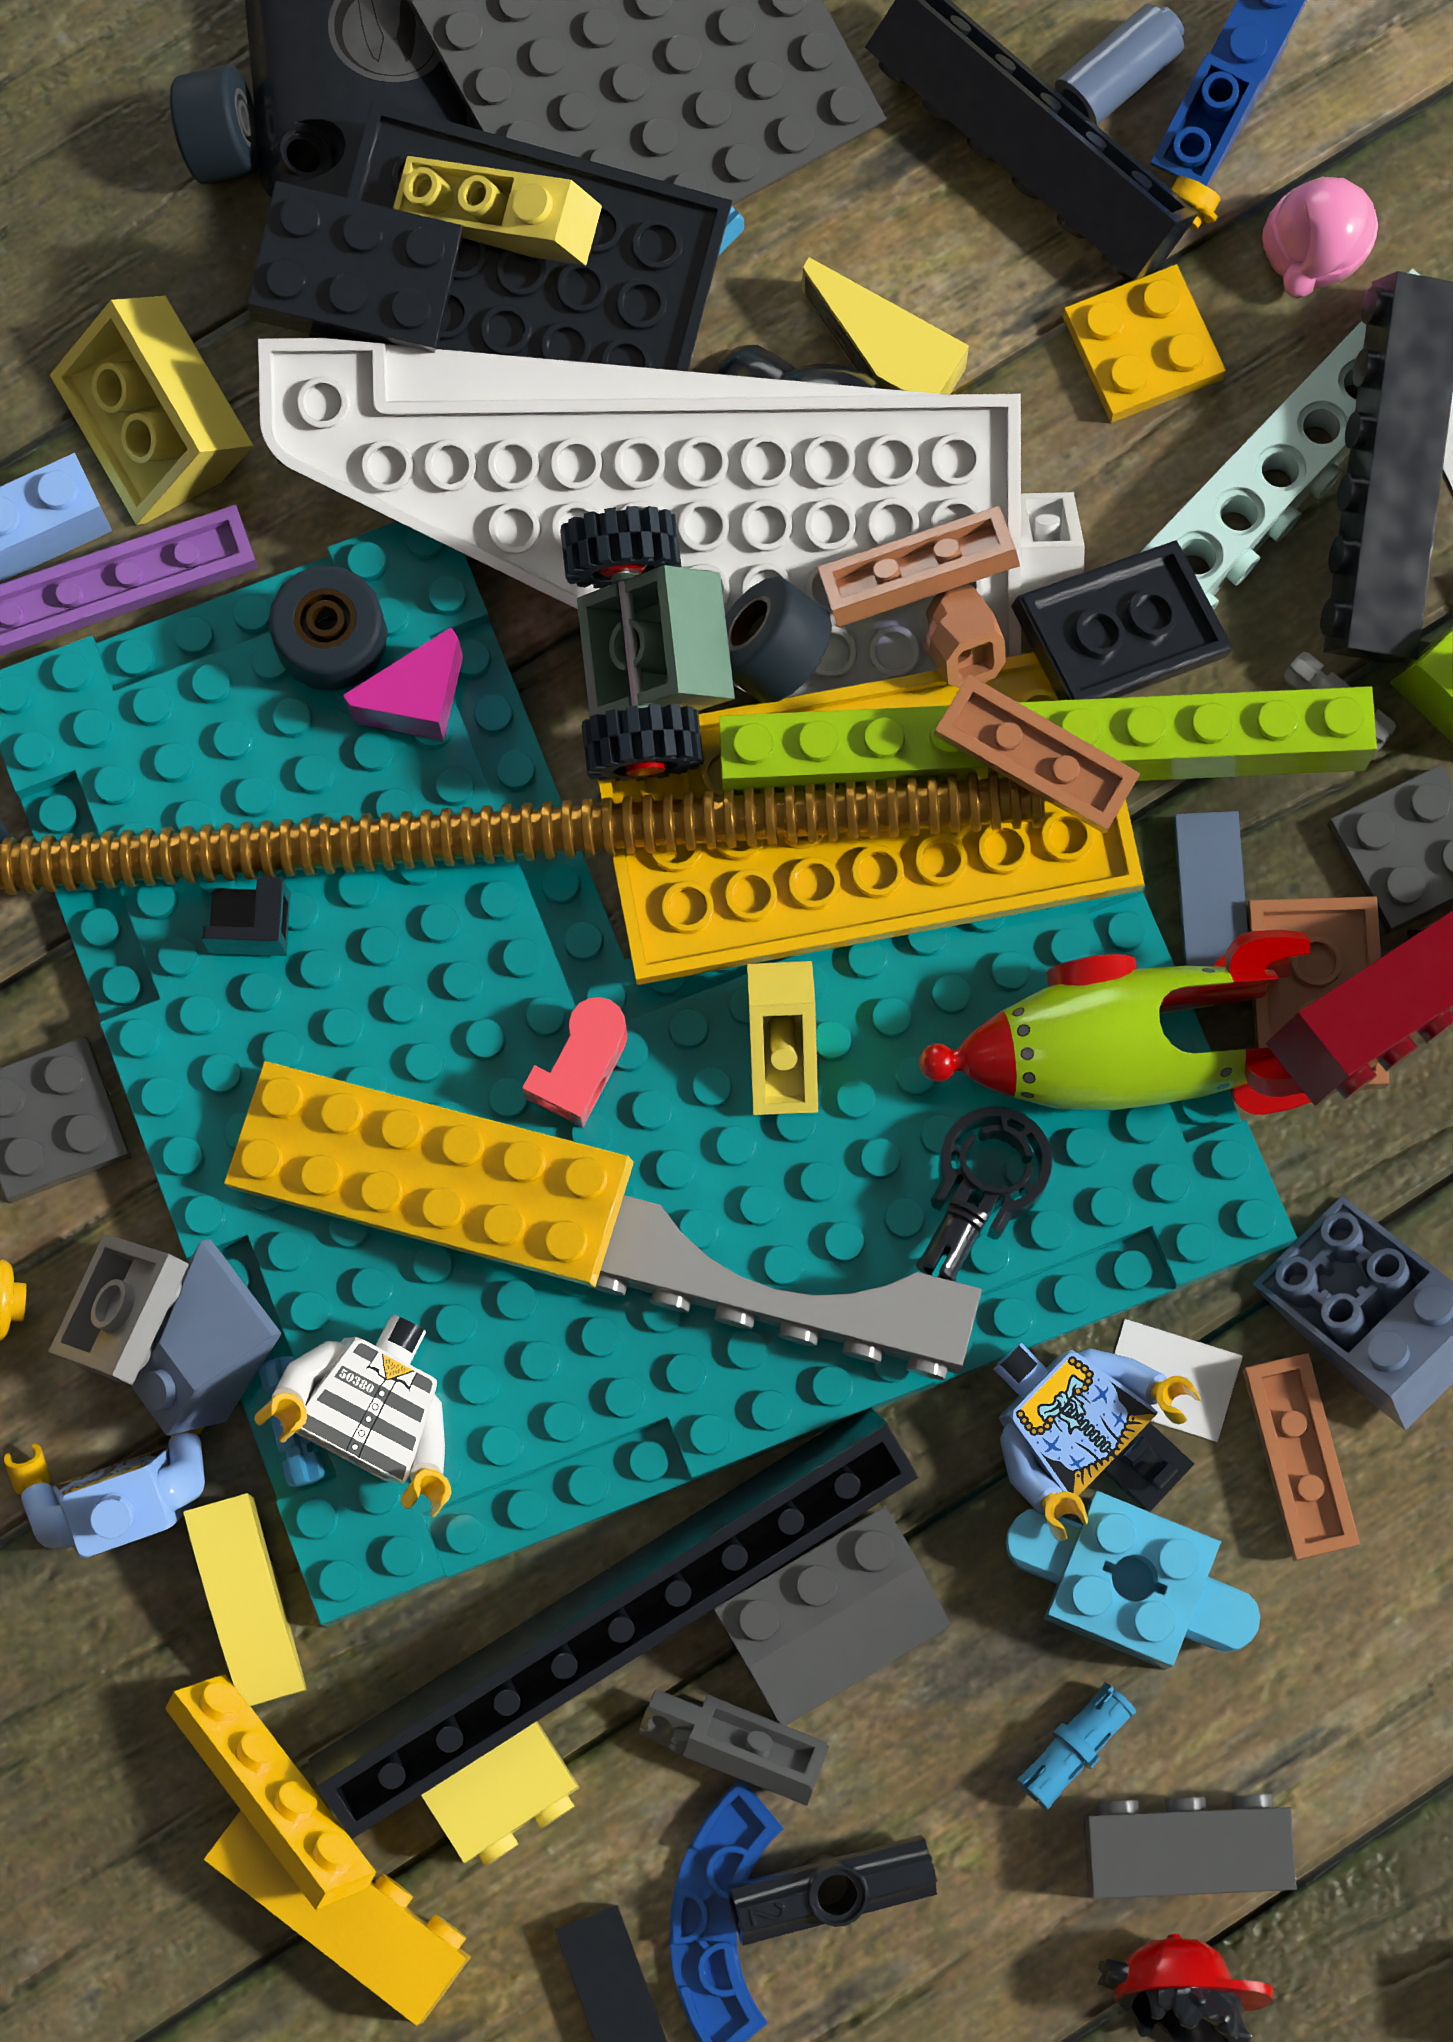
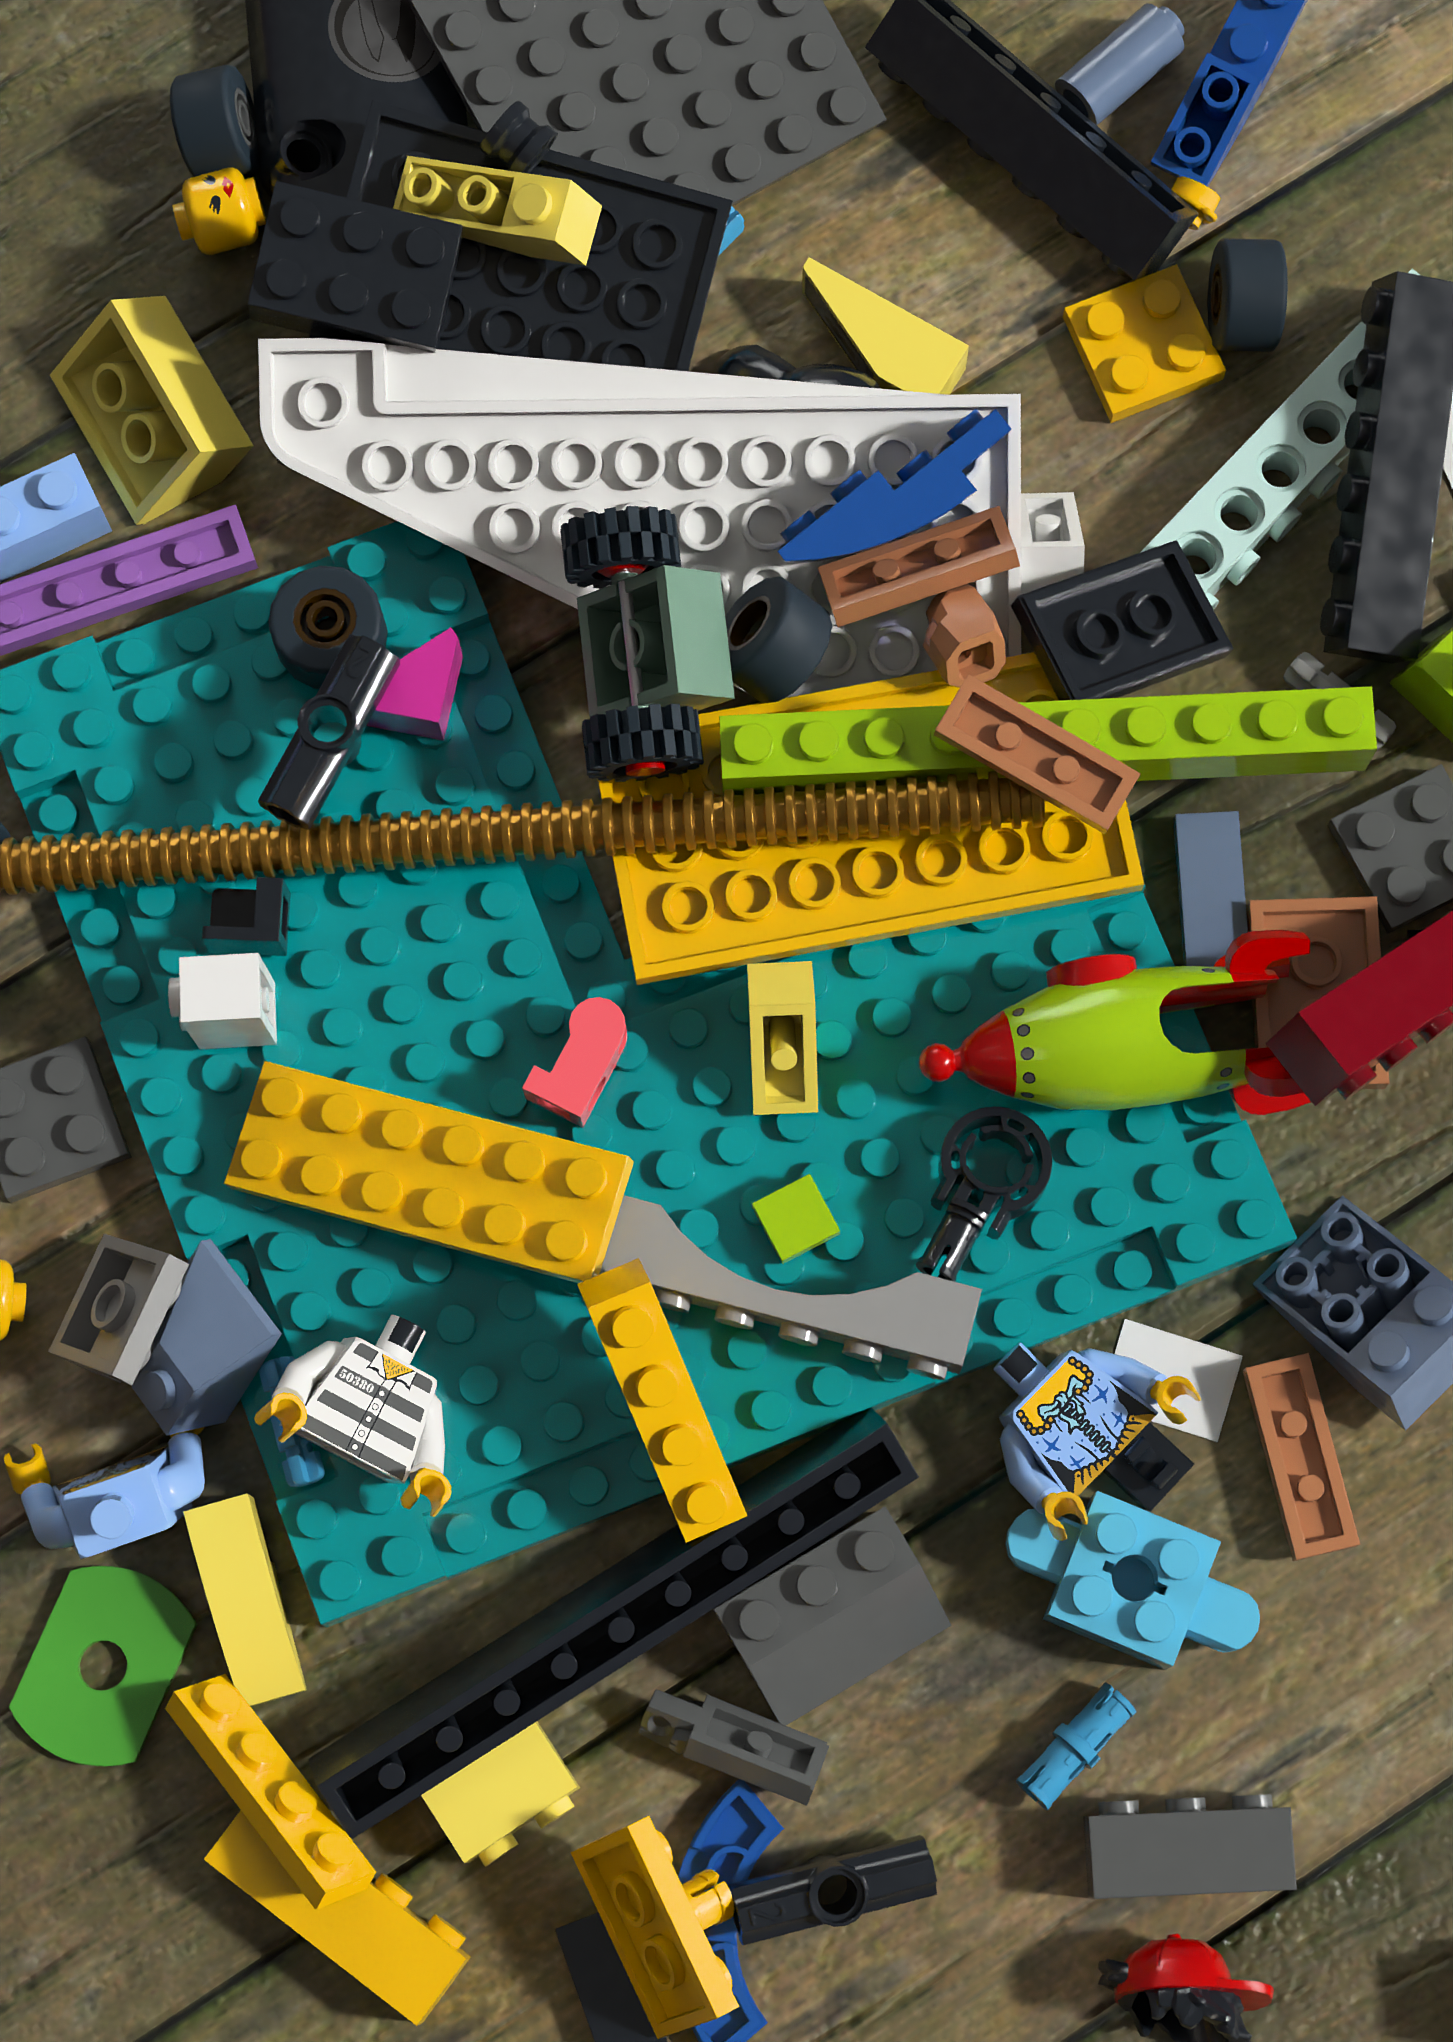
bright pink piece [1262,177,1378,299] -> none
none -> bright green piece [9,1566,197,1766]
none -> white brick [168,953,277,1049]
none -> yellow head [172,167,266,255]
none -> black piece [258,634,400,830]
none -> black wheel [480,101,558,174]
none -> yellow plate [571,1816,739,2039]
none -> yellow brick [577,1258,747,1543]
none -> lime tile [752,1174,840,1264]
none -> blue slope [777,409,1012,563]
none -> black wheel [1207,238,1288,352]

